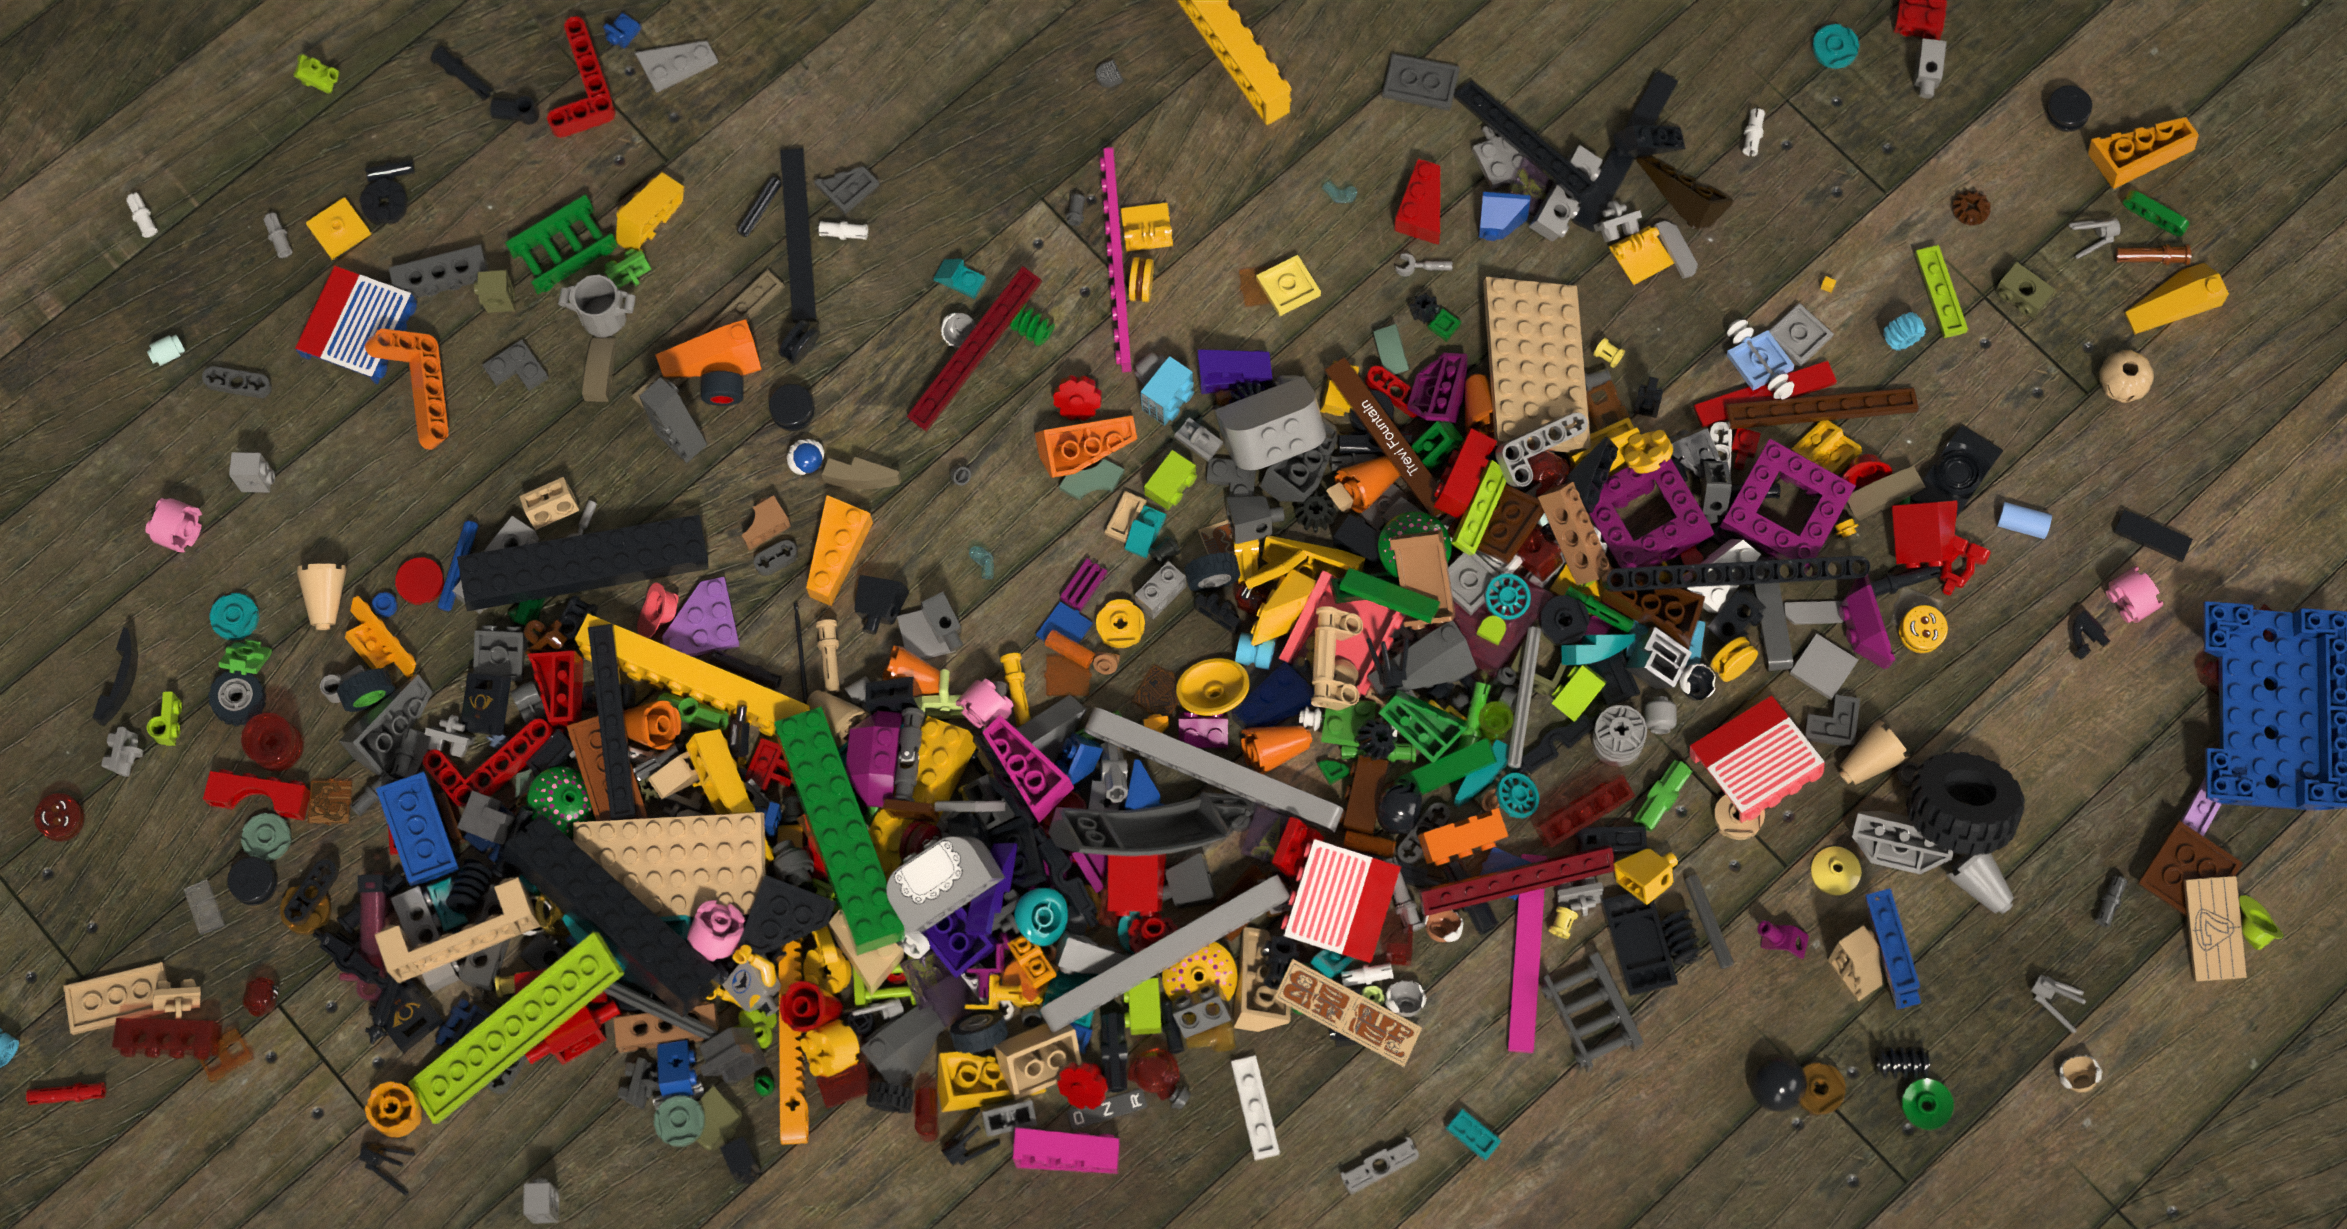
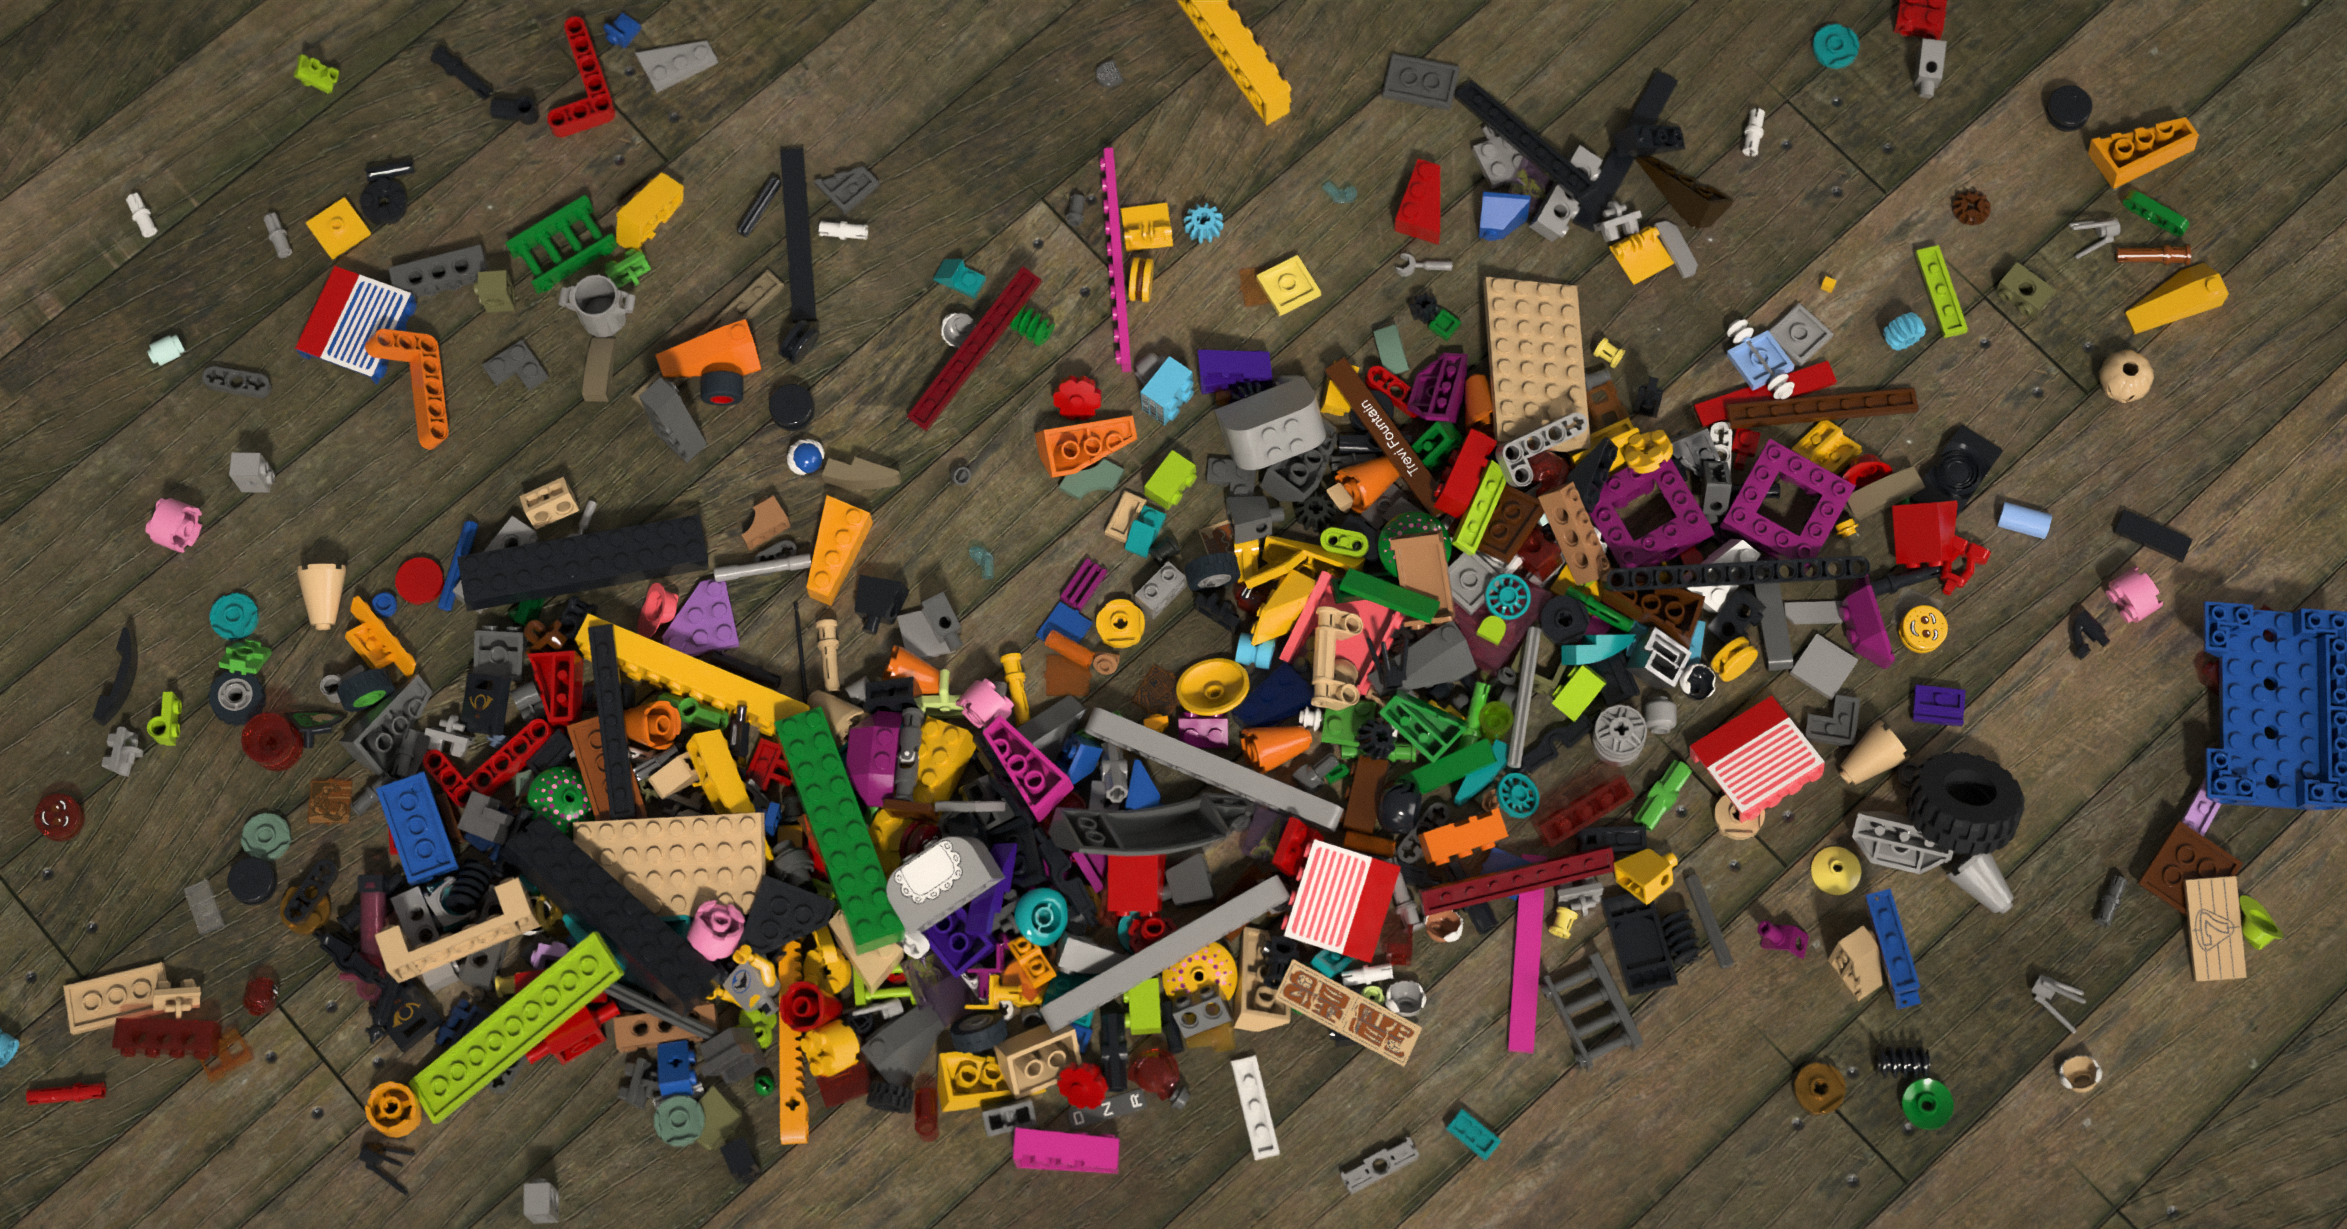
red arch [203,769,311,821] -> none
black plant [941,1107,1001,1166] -> none
light grey hips [1174,417,1223,462] -> none
black piece [1749,1054,1807,1112] -> none
none -> black shield [284,711,347,748]
none -> light grey helmet [426,876,478,927]
none -> lavender bracket [531,942,570,971]
none -> light grey piece [714,553,812,582]
none -> medium azure gear [1184,202,1223,244]
none -> dark grey axle [1291,753,1339,795]
none -> lime plate [1320,527,1369,558]
none -> dark purple plate [1912,685,1965,727]

